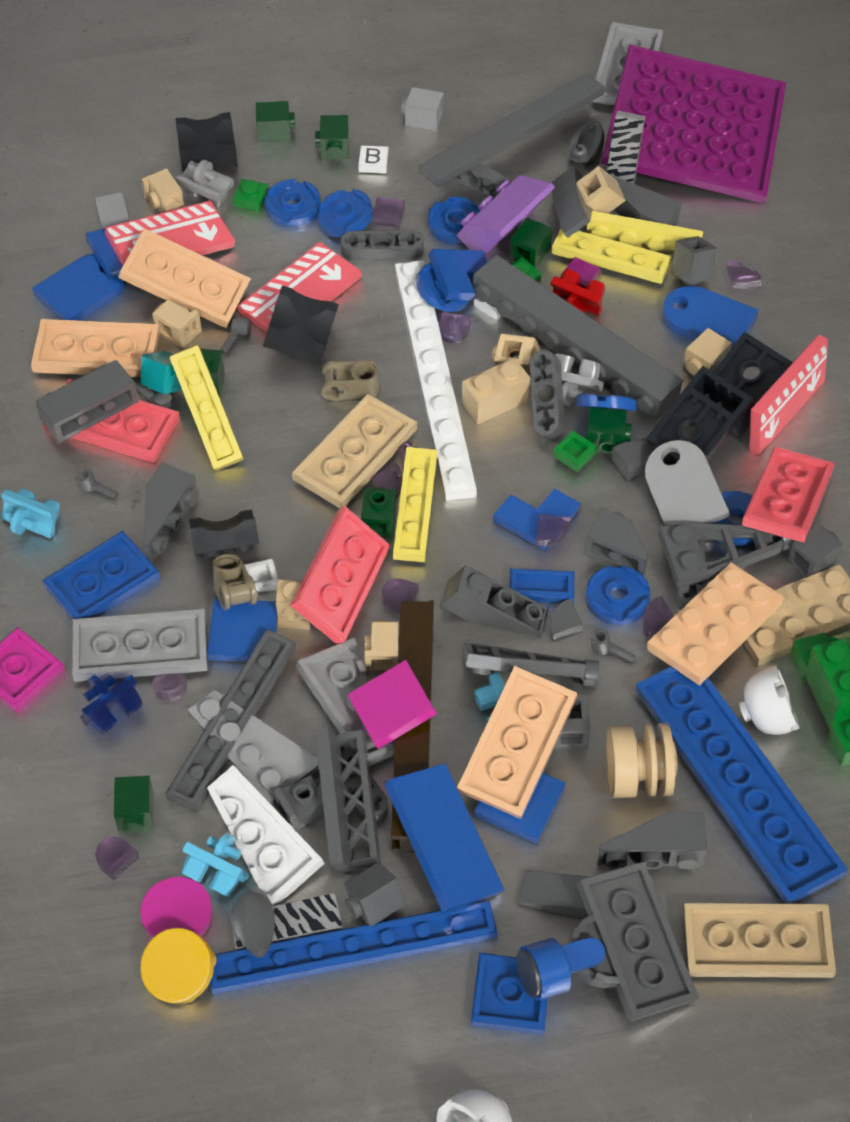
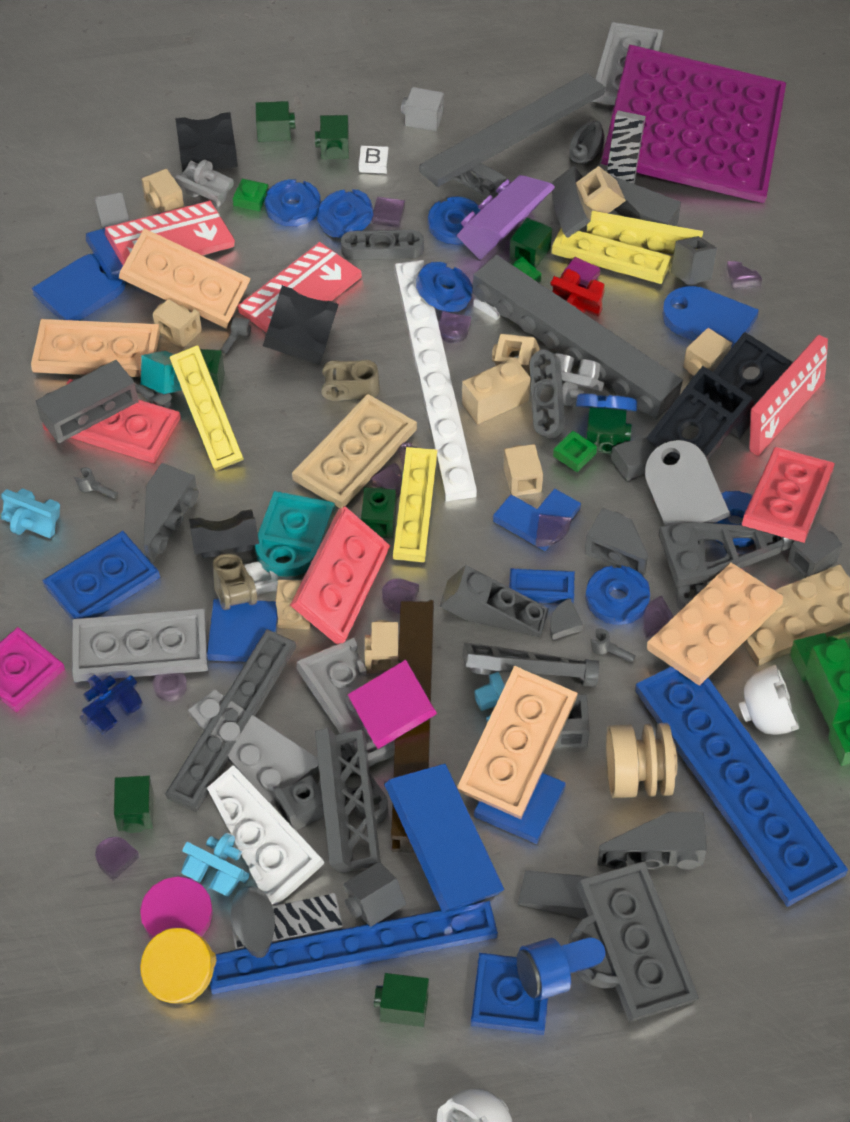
blue tile [428,249,487,300] -> none
tan plate [683,903,836,978] -> none
none -> teal tile [255,491,335,577]
none -> dark green brick [374,973,429,1027]
none -> tan brick [503,444,543,496]

